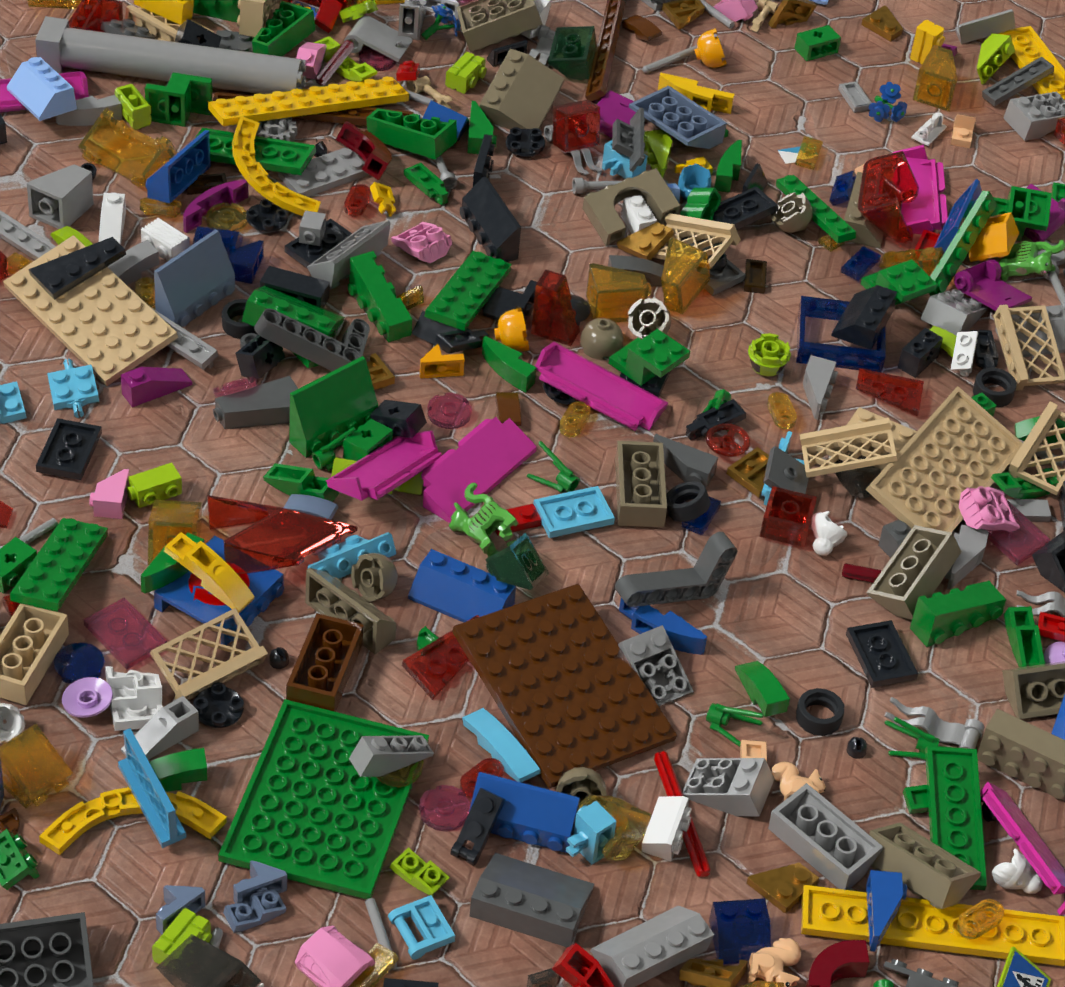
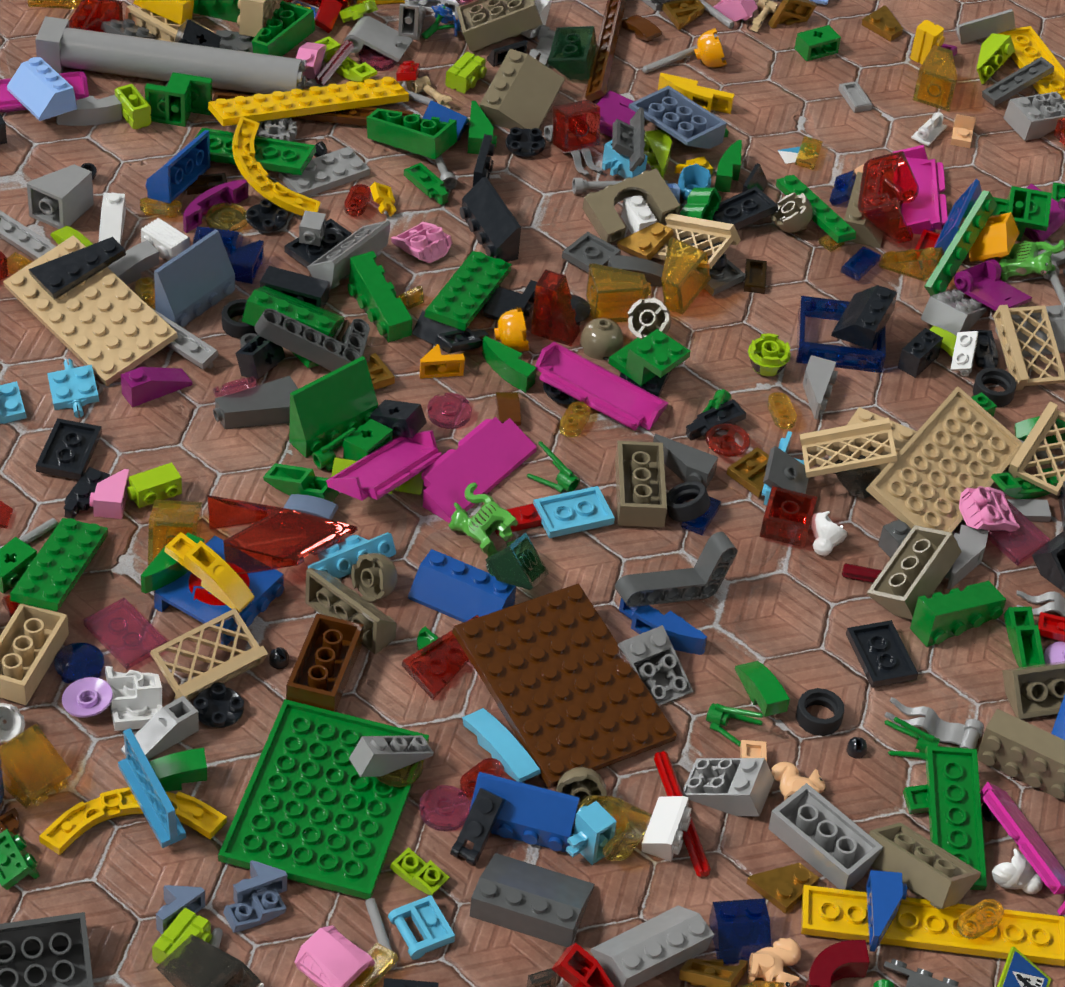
clear yellow windscreen [78,108,178,187] -> none
dark red arch [335,121,392,180] -> none
clear red wing [856,368,924,416] -> none
green bracket [861,259,937,305] -> none
blue plant [869,82,907,122] -> none
none -> black hinge [64,467,110,519]
none -> dark grey plate [562,232,621,276]

